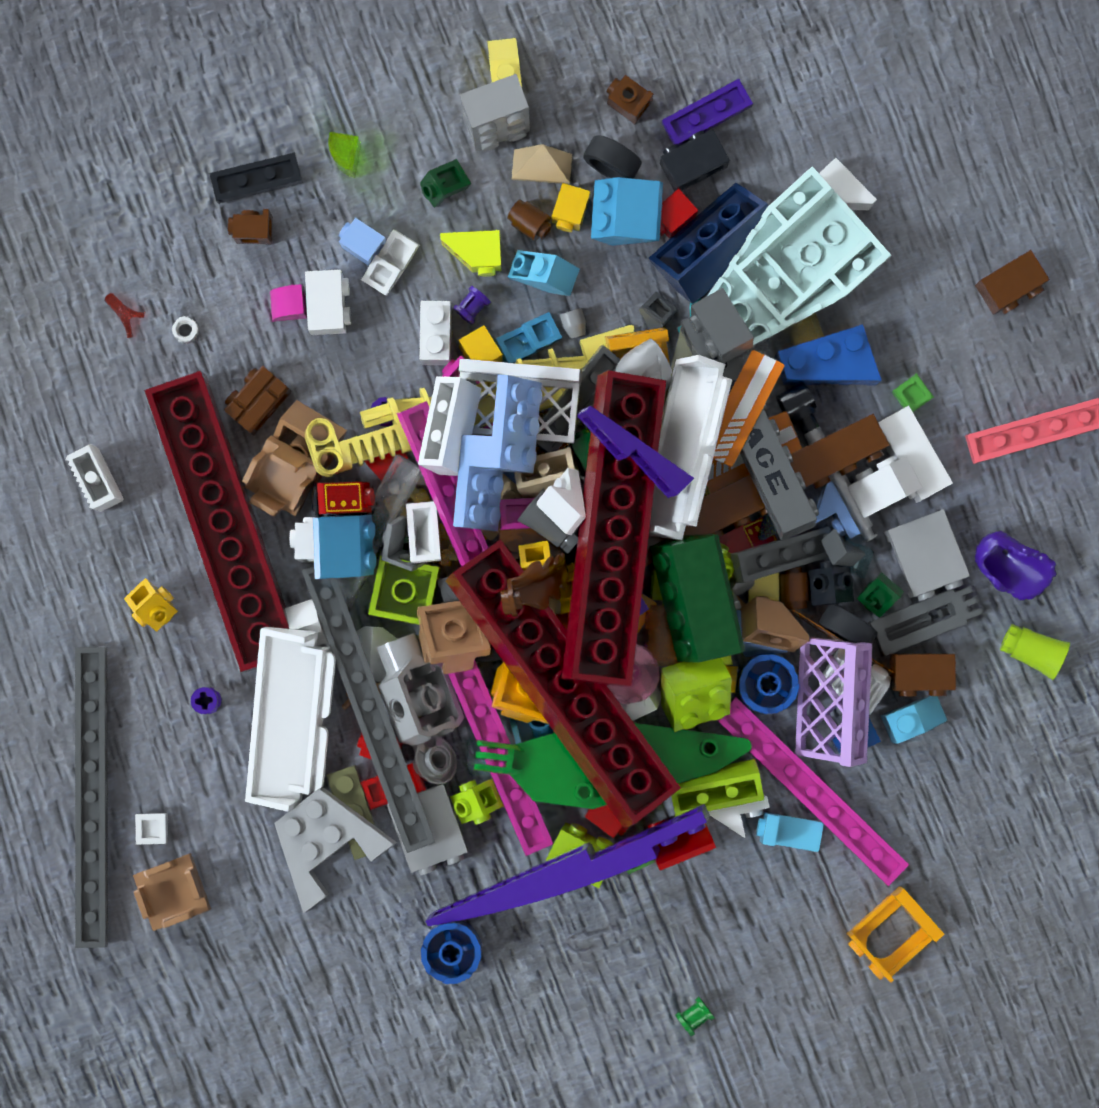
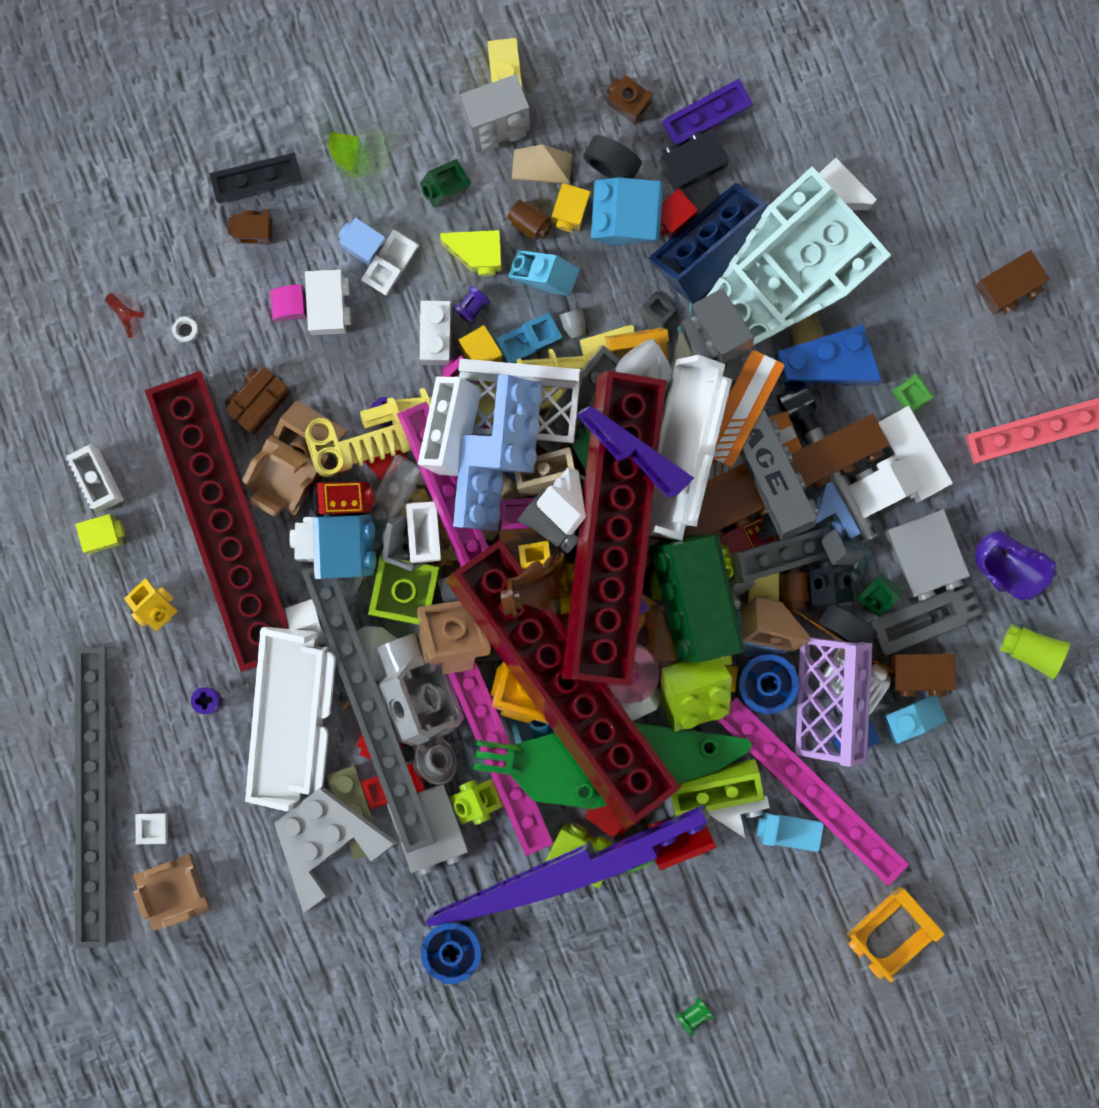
none -> neon yellow brick [75,514,125,554]

